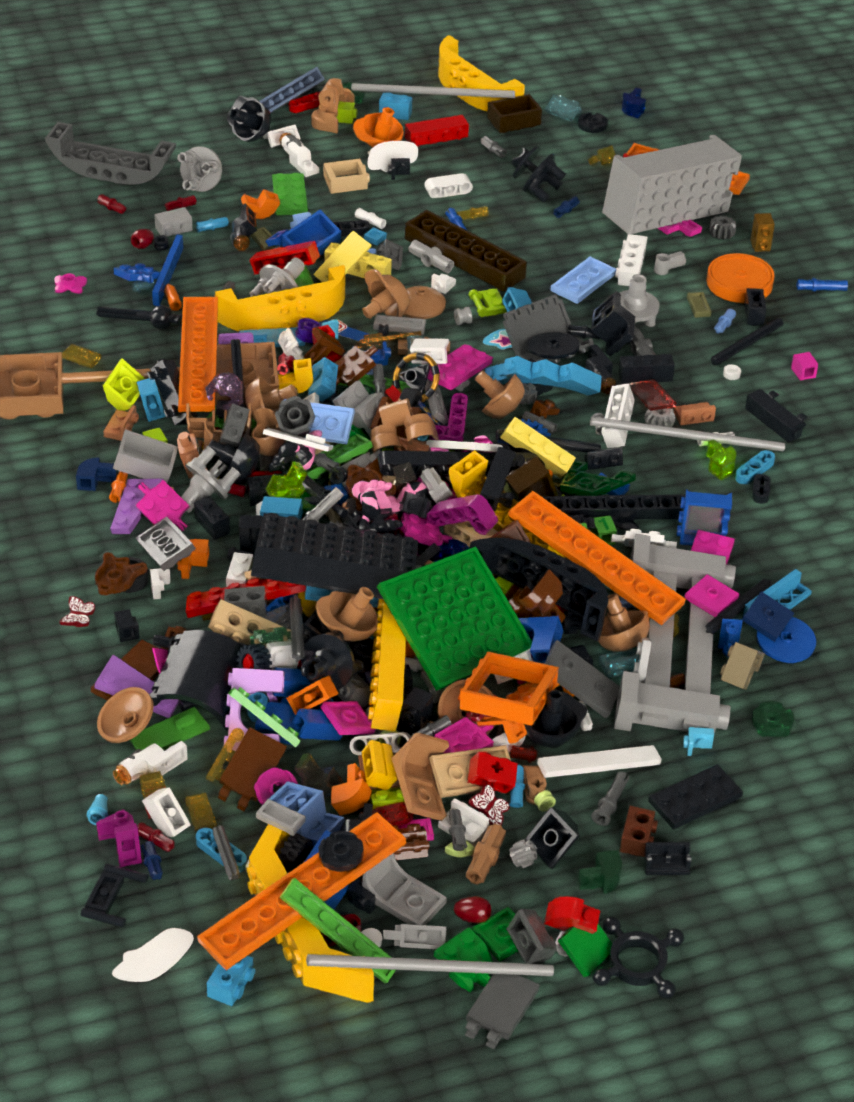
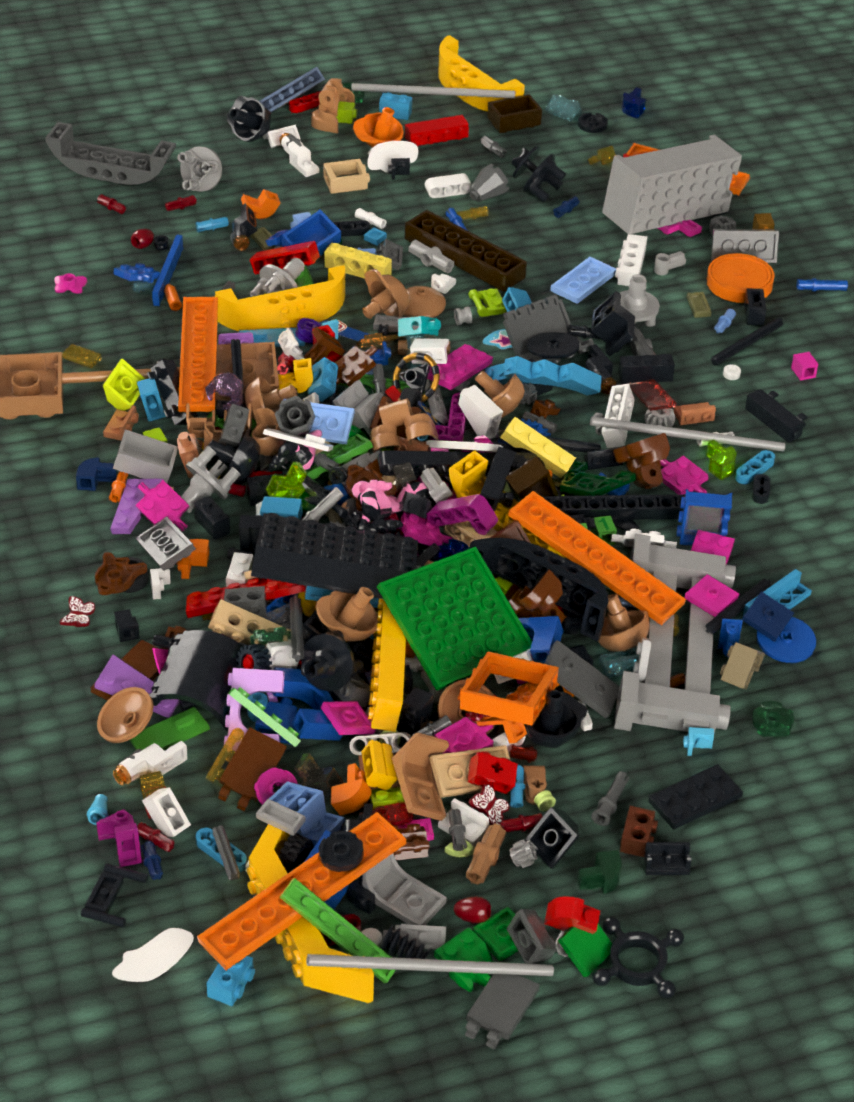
black piece [96,305,182,329] -> none
light grey brick [154,207,193,237] -> none
clear yellow plate [185,793,217,833] -> none
bright green plate [272,173,308,215] -> none
orange brick [287,676,339,715] -> none
light yellow piece [313,231,372,282] -> none
white tile [537,745,662,778] -> none
none -> black piece [380,924,432,971]
none -> teal torso [398,316,441,339]
none -> white slope [458,385,503,440]
none -> dark grey cone [469,164,509,202]
none -> dark red axle [500,813,543,832]
none -> reddish brown piece [612,433,670,489]
none -> dark pink plate [660,456,708,495]
none -> plate [711,229,779,263]

